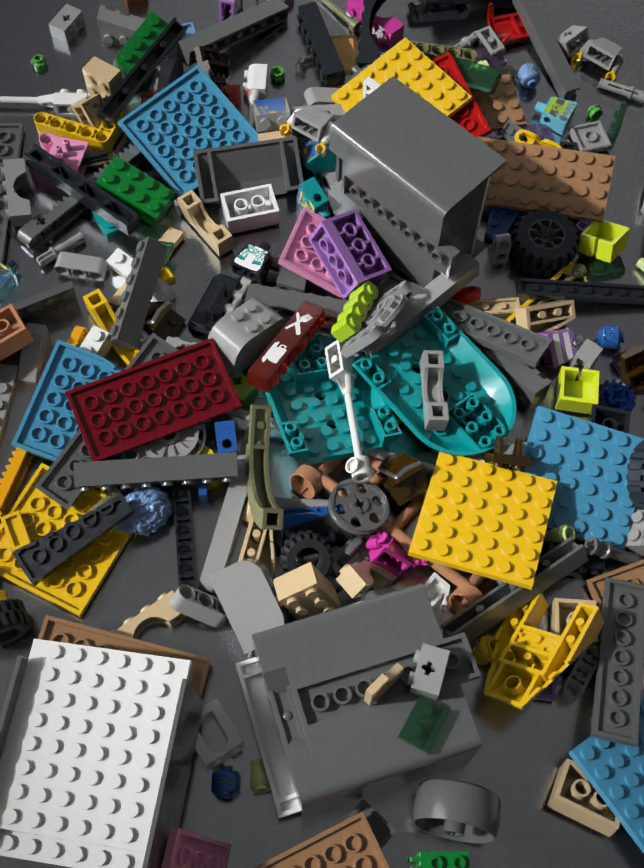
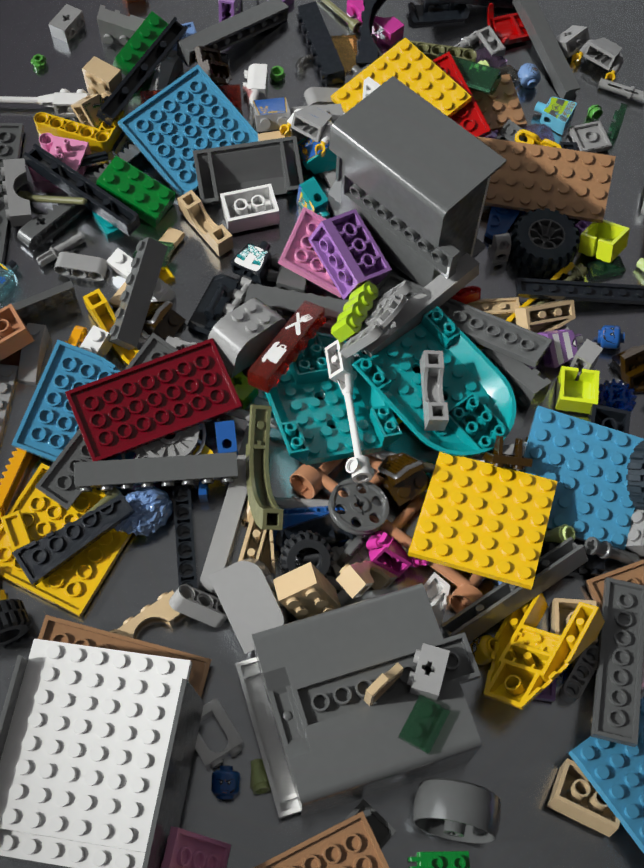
none -> olive piece [17,191,87,205]

